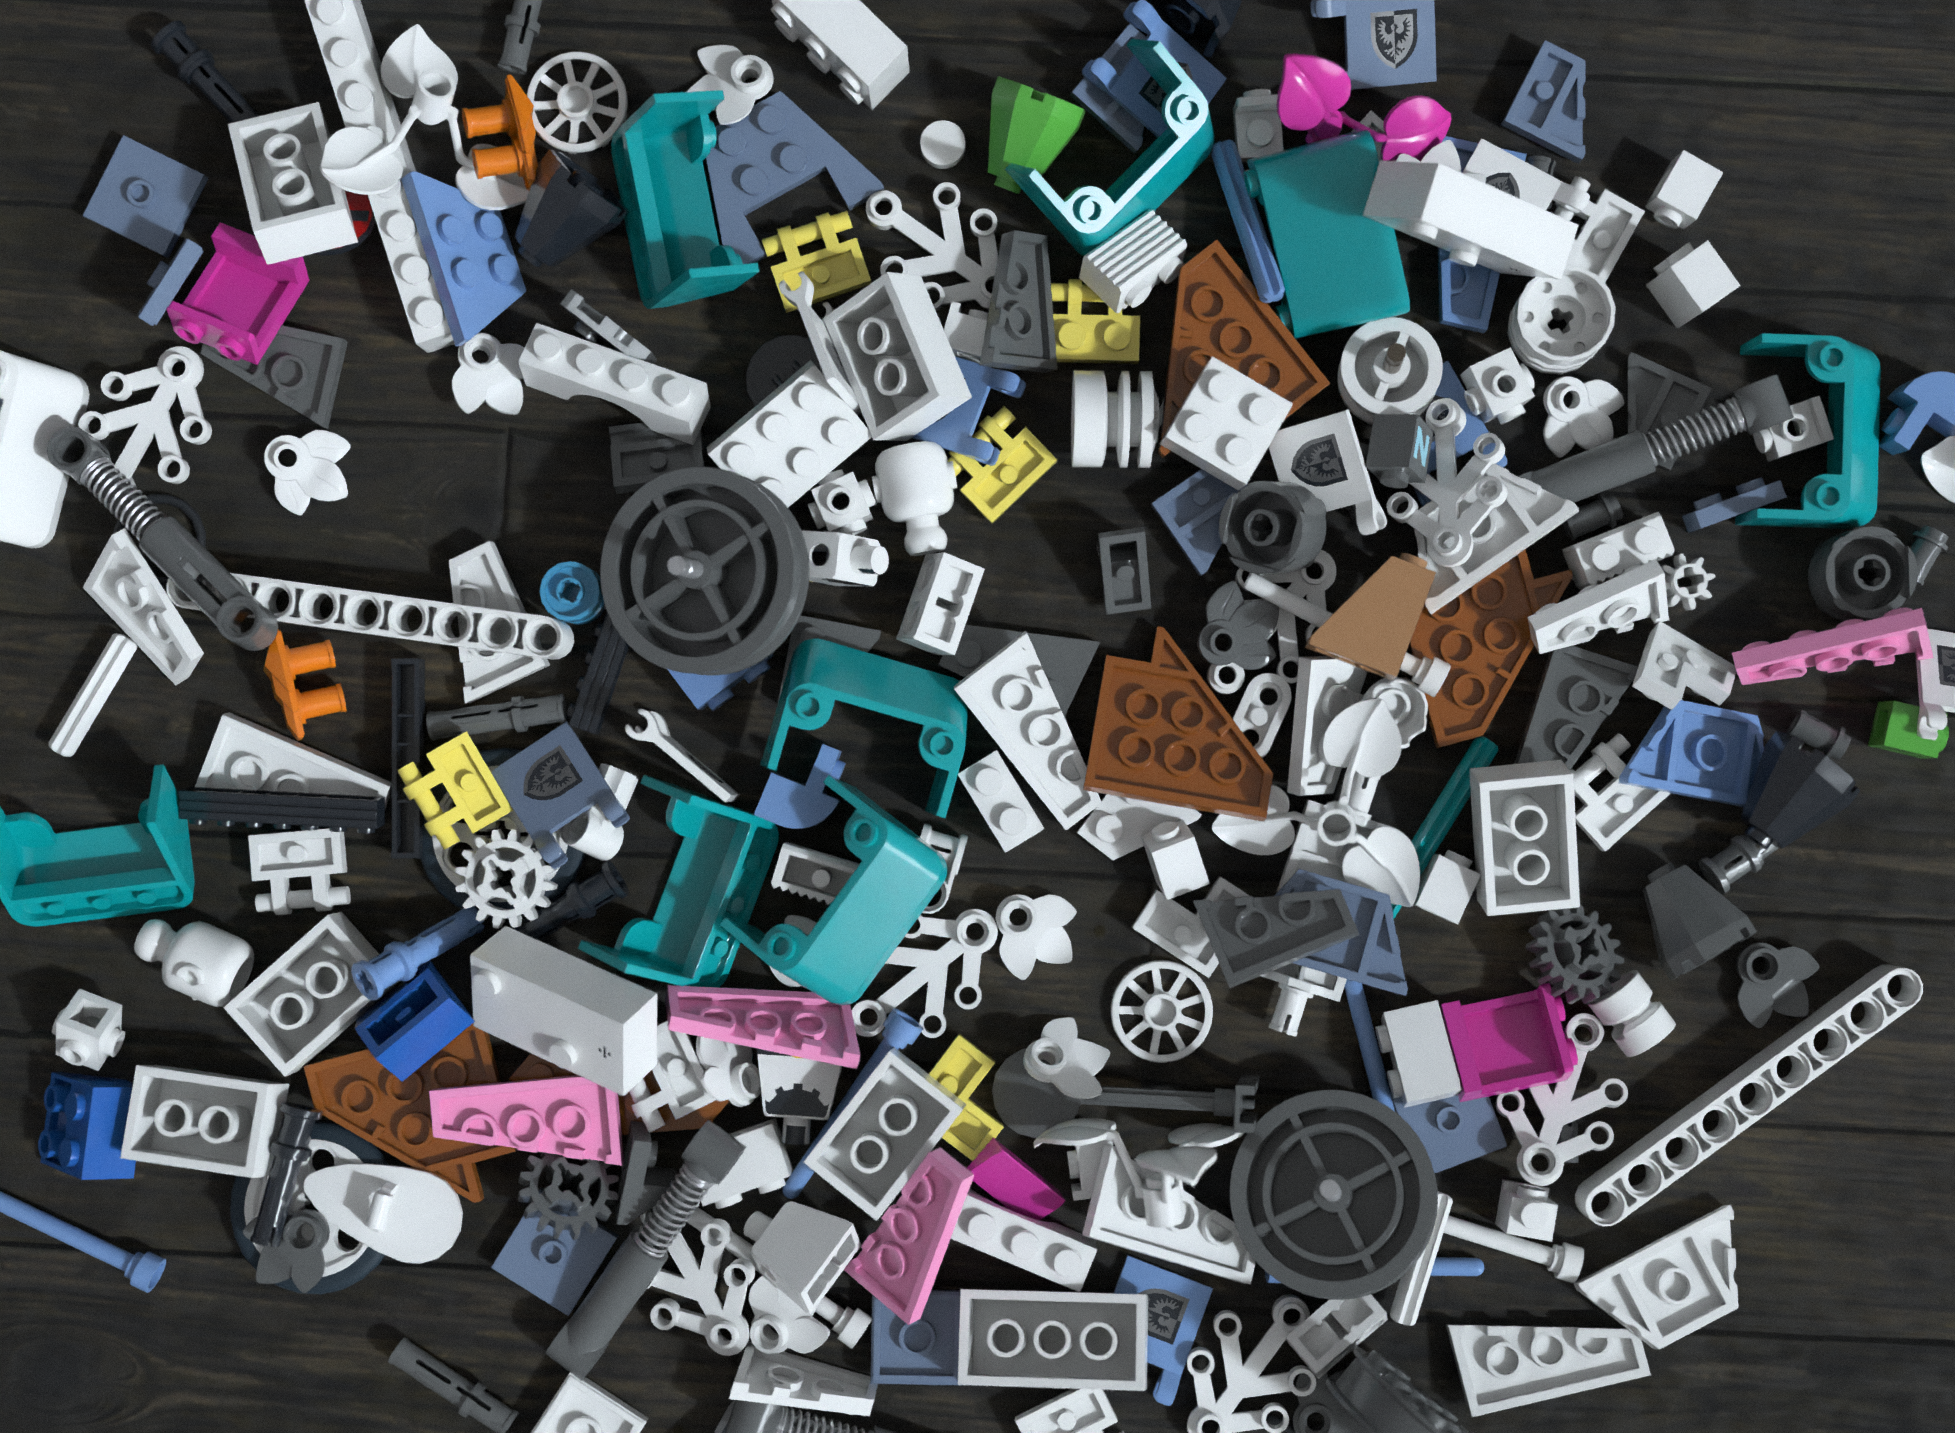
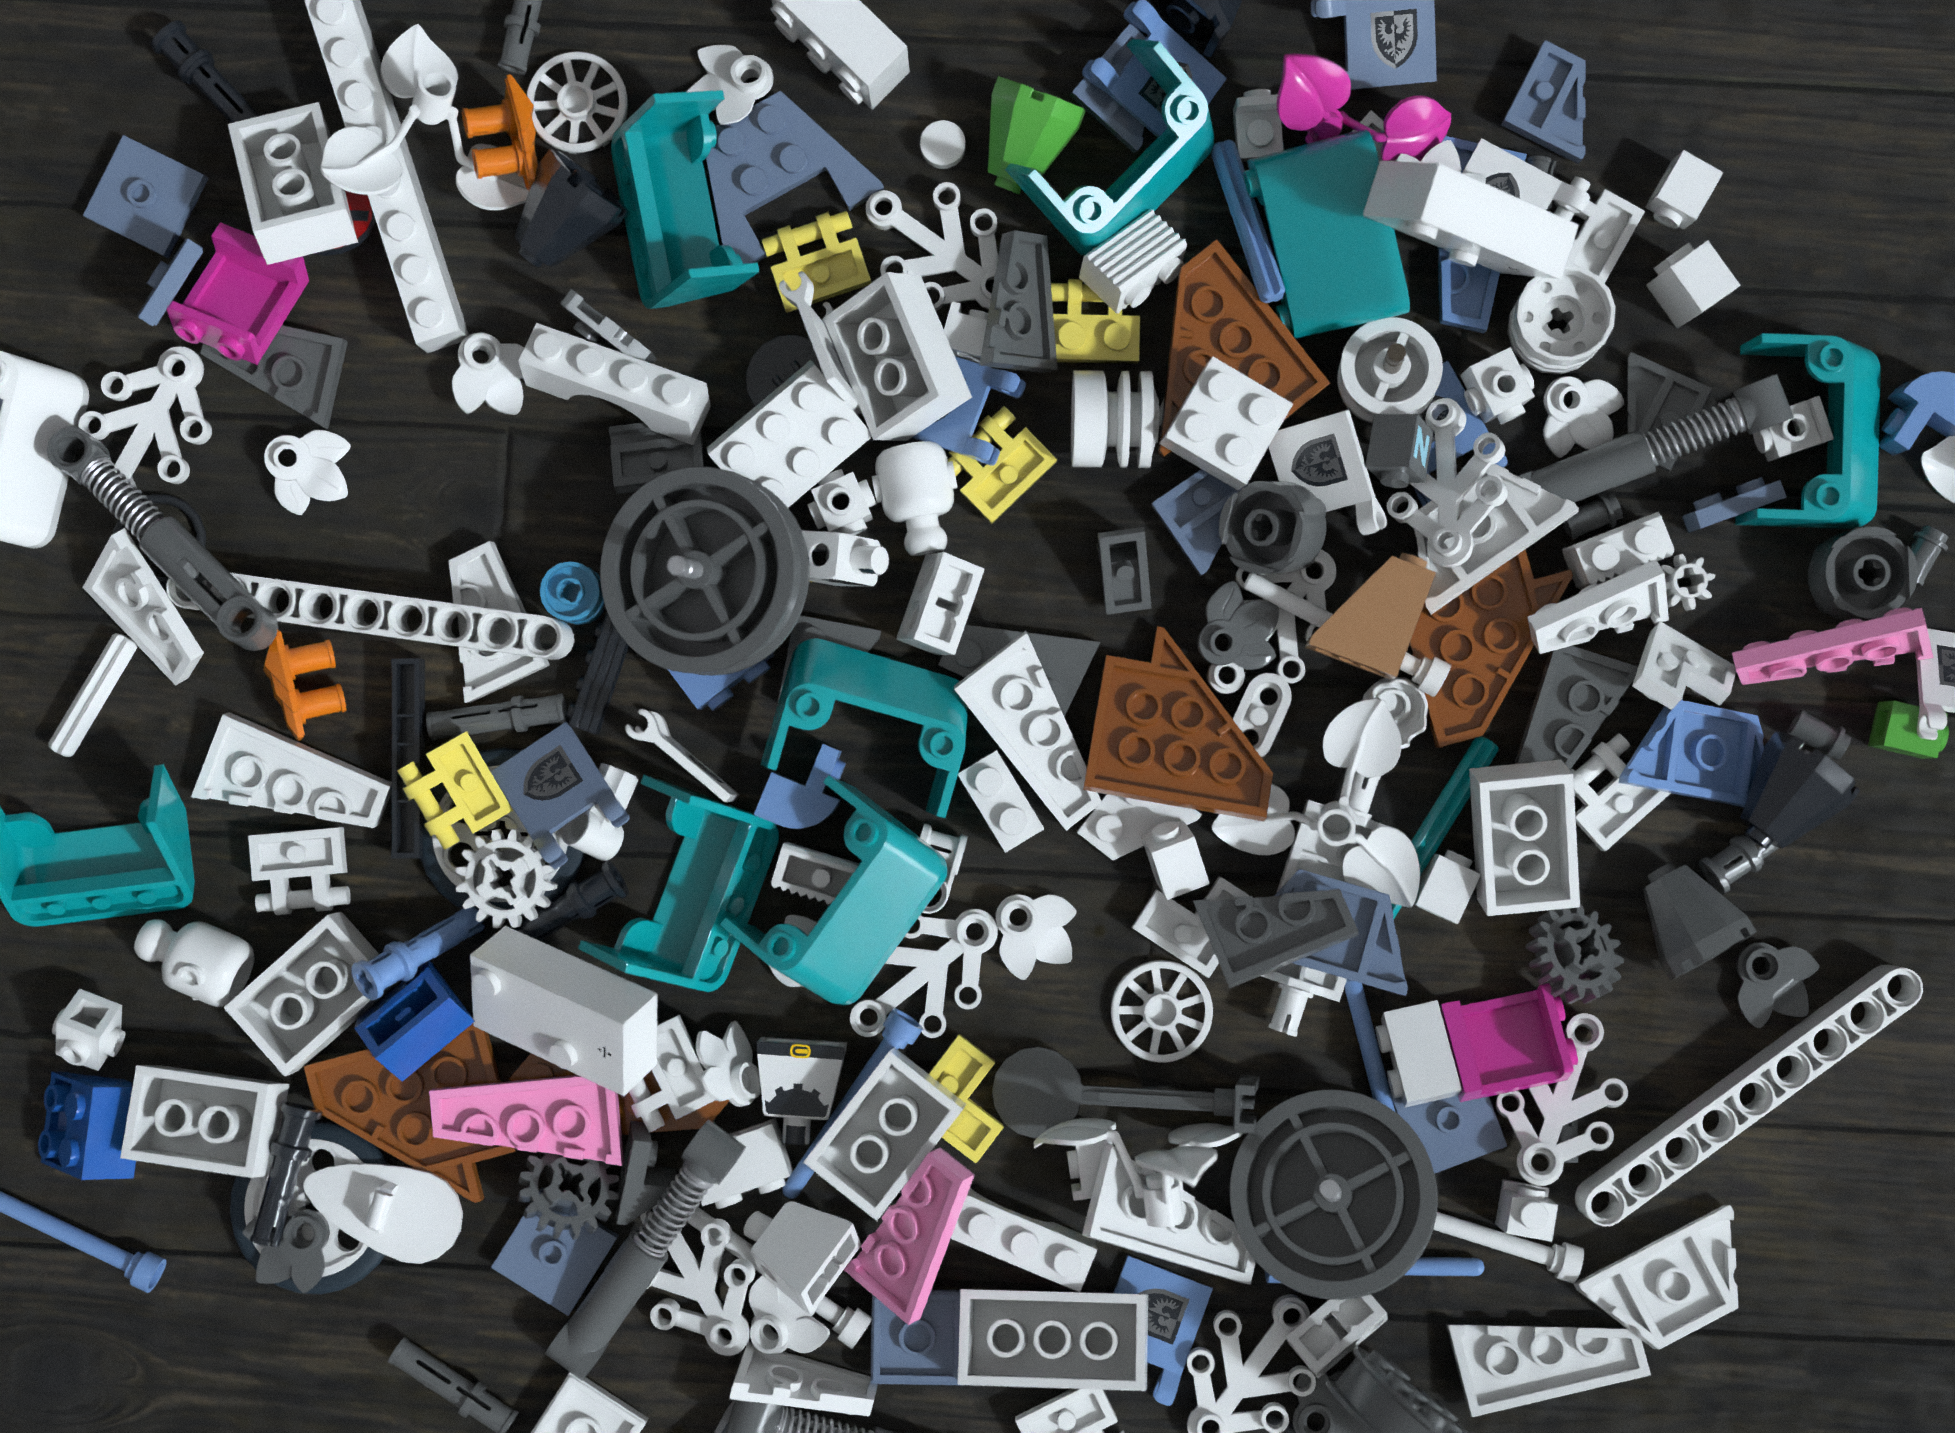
black piece [179,786,385,834] -> none
medium blue wing [401,171,526,346] -> none
bright pink wing [665,985,860,1069] -> none
dark pink slope [967,1137,1066,1220] -> none
white plate [1023,1017,1110,1099] -> none
white wing [1287,656,1367,796] -> none
white axle [1390,1191,1453,1326] -> none
white wheel [1588,970,1676,1057] -> none

